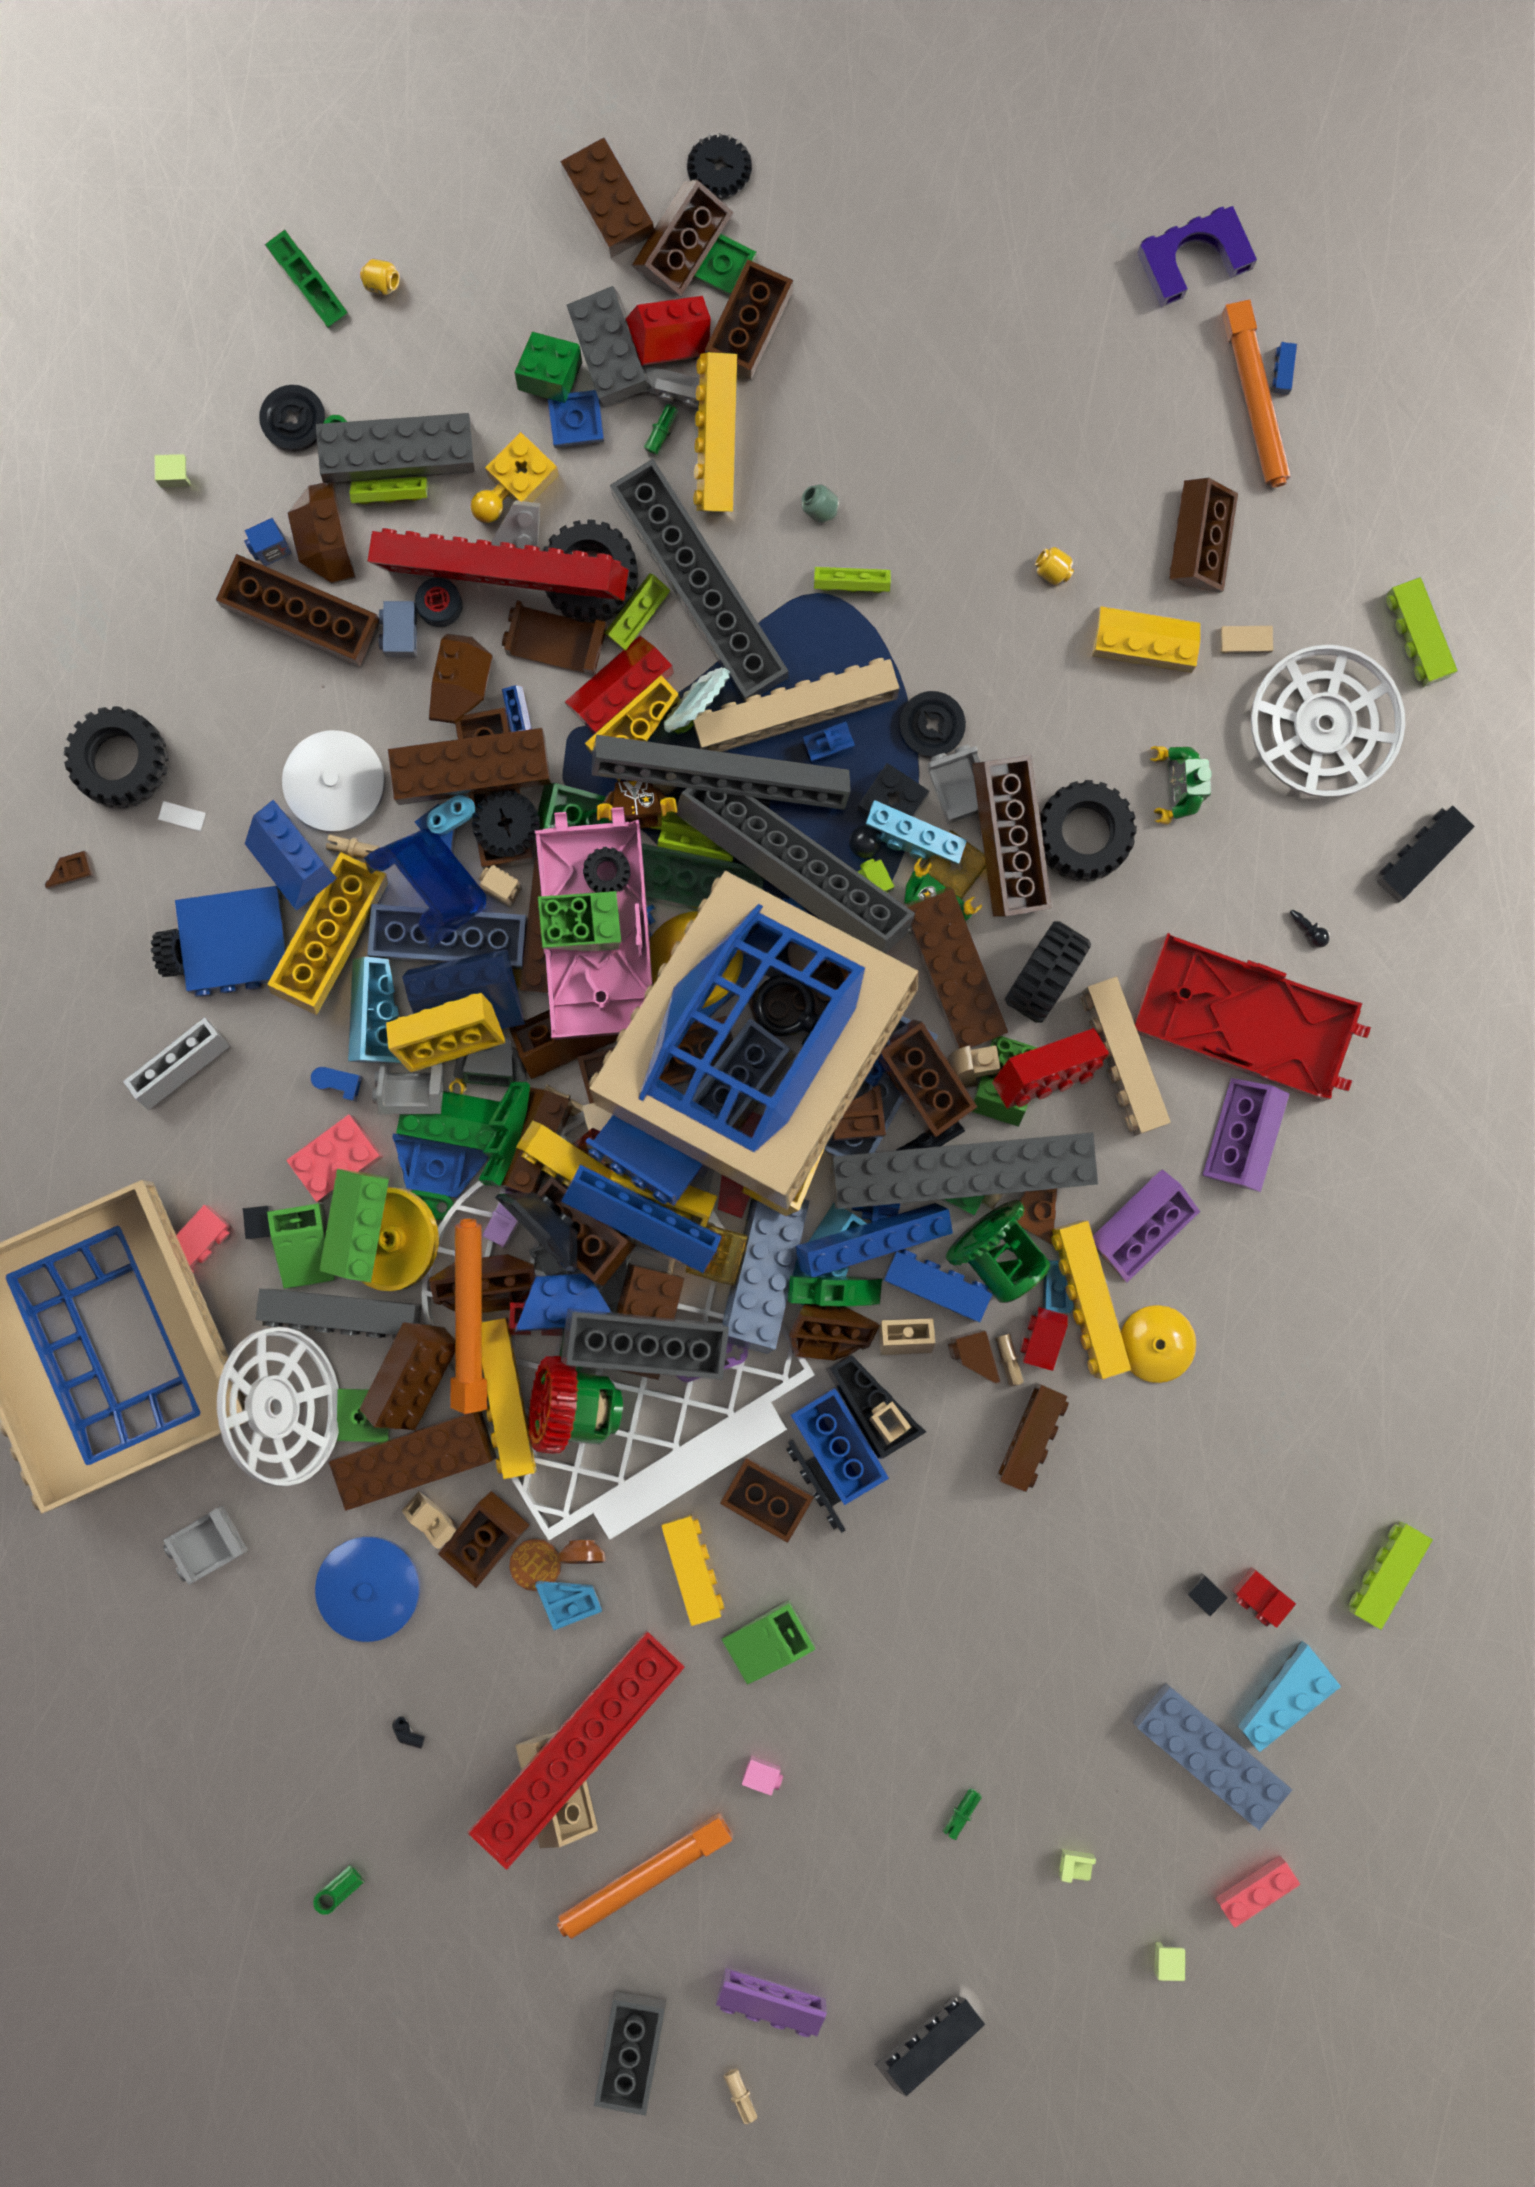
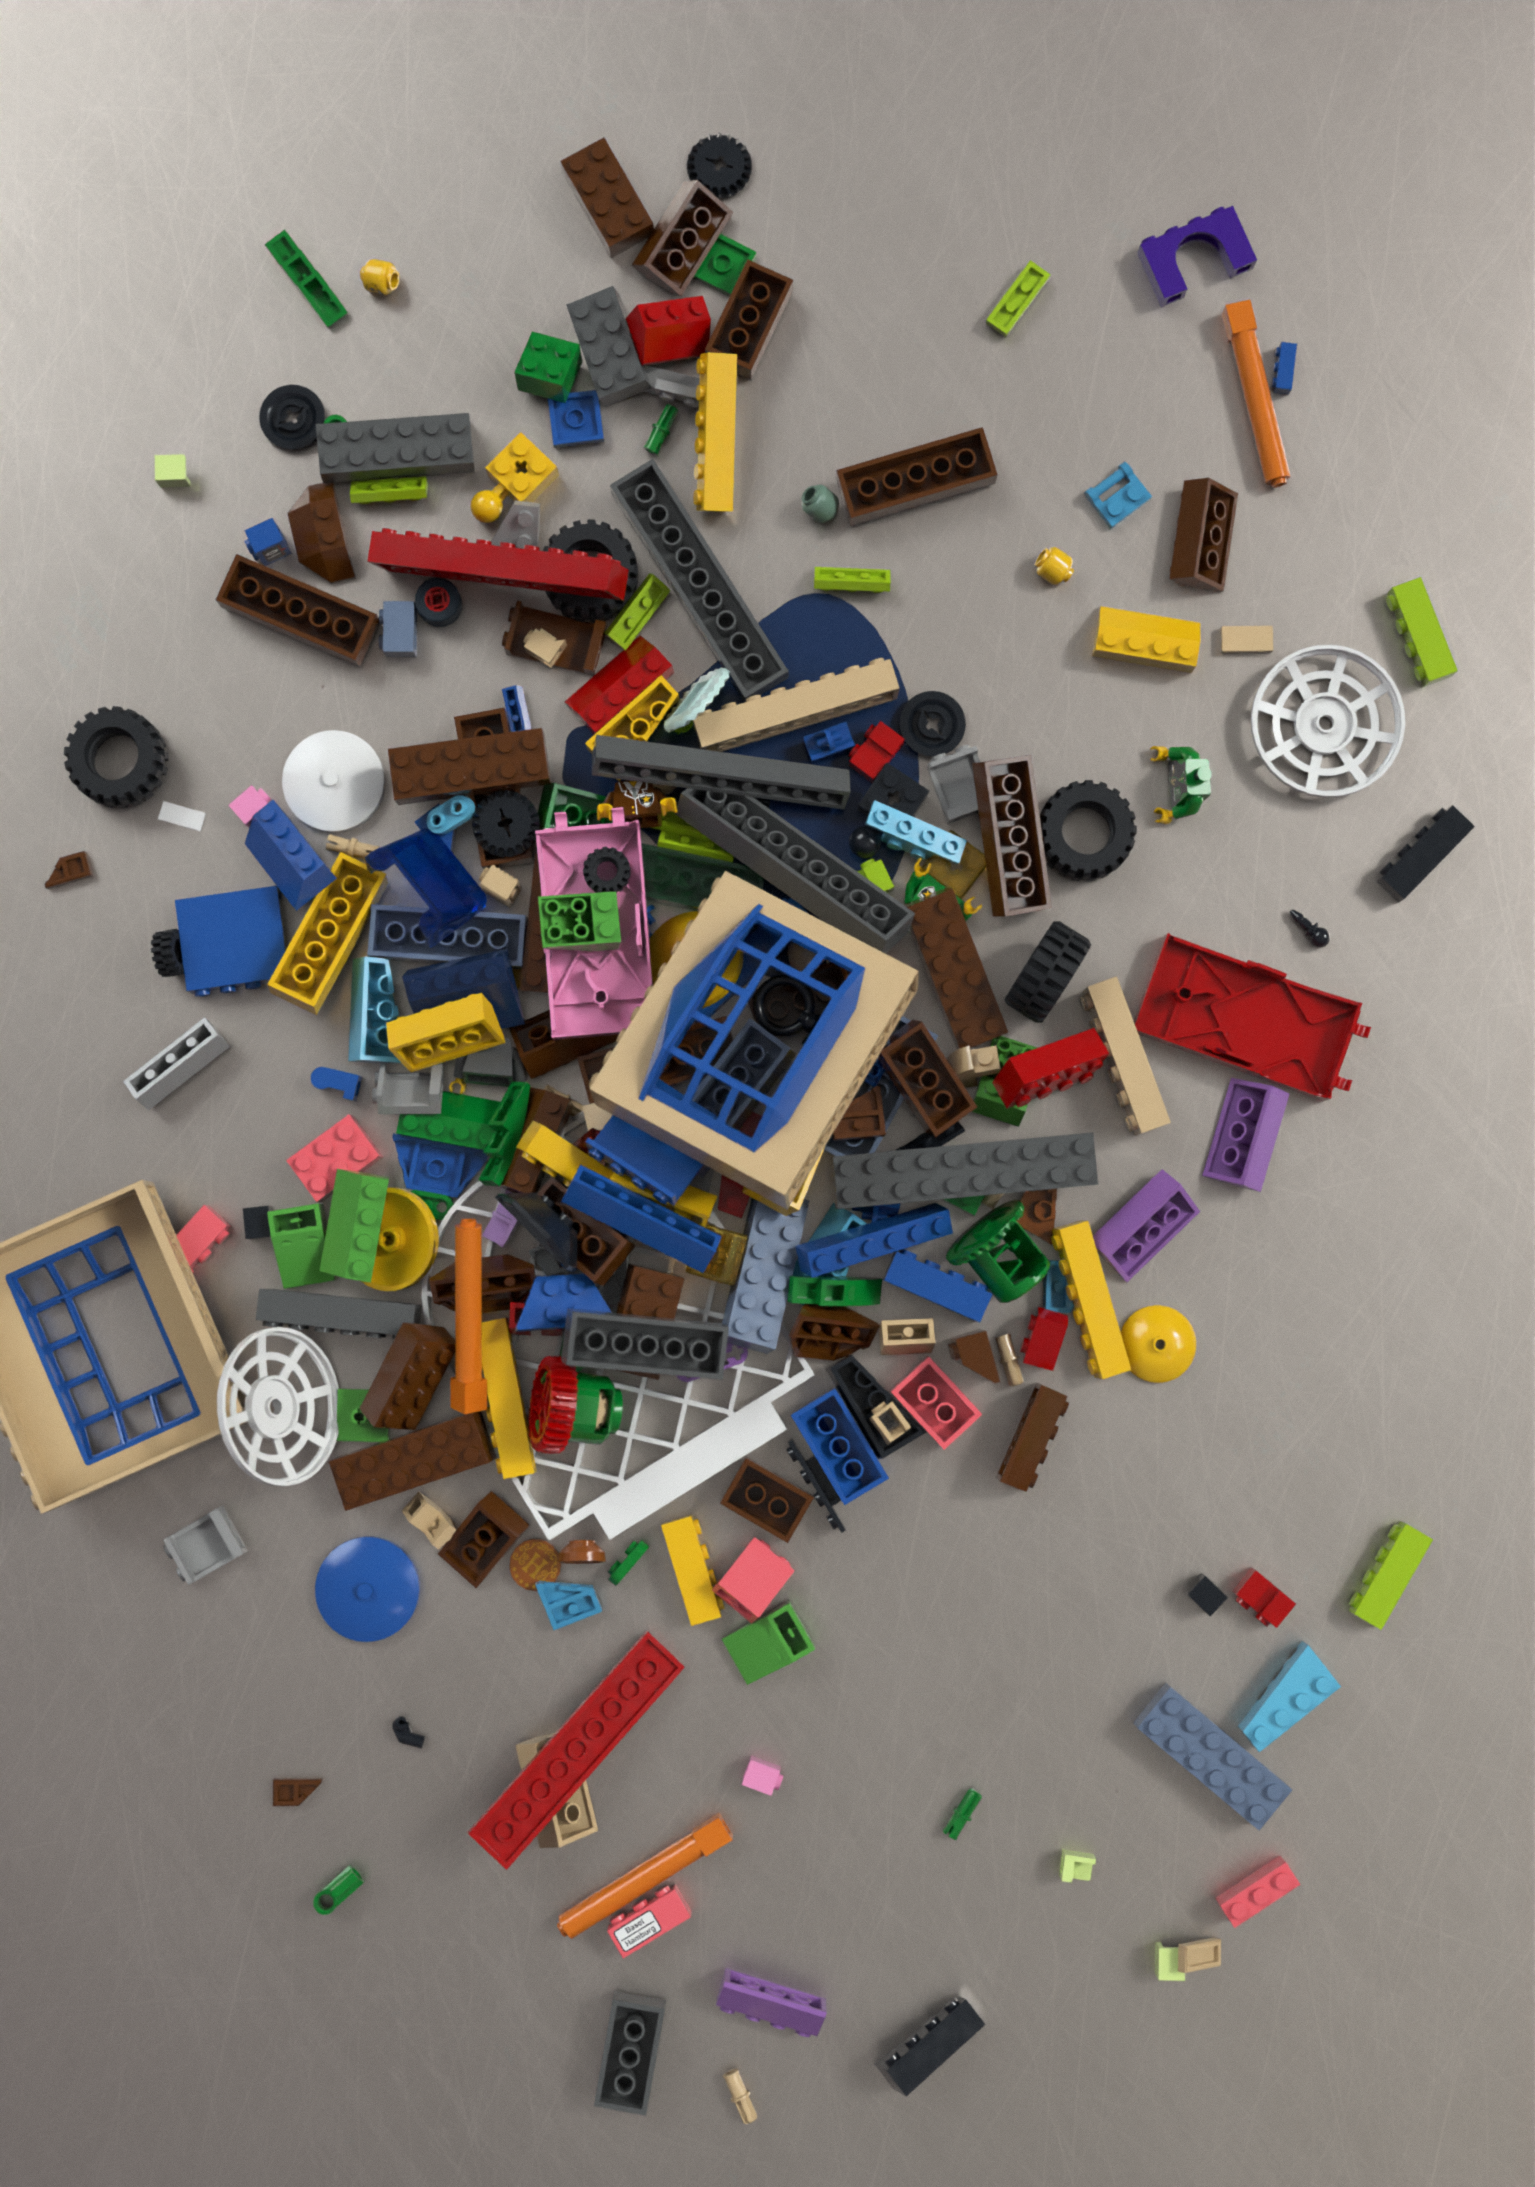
reddish brown wedge [429,633,493,724] -> none
none -> bright pink brick [229,785,271,827]
none -> reddish brown tile [273,1778,323,1806]
none -> tan window [523,628,567,668]
none -> coral brick [607,1884,692,1958]
none -> green plate [608,1540,649,1586]
none -> coral panel [712,1537,795,1624]
none -> reddish brown brick [836,427,998,527]
none -> red brick [848,721,905,784]
none -> coral brick [890,1356,982,1450]
none -> lime plate [986,260,1051,338]
none -> dark azure plate [1084,461,1152,529]
none -> tan tile [1178,1937,1221,1973]

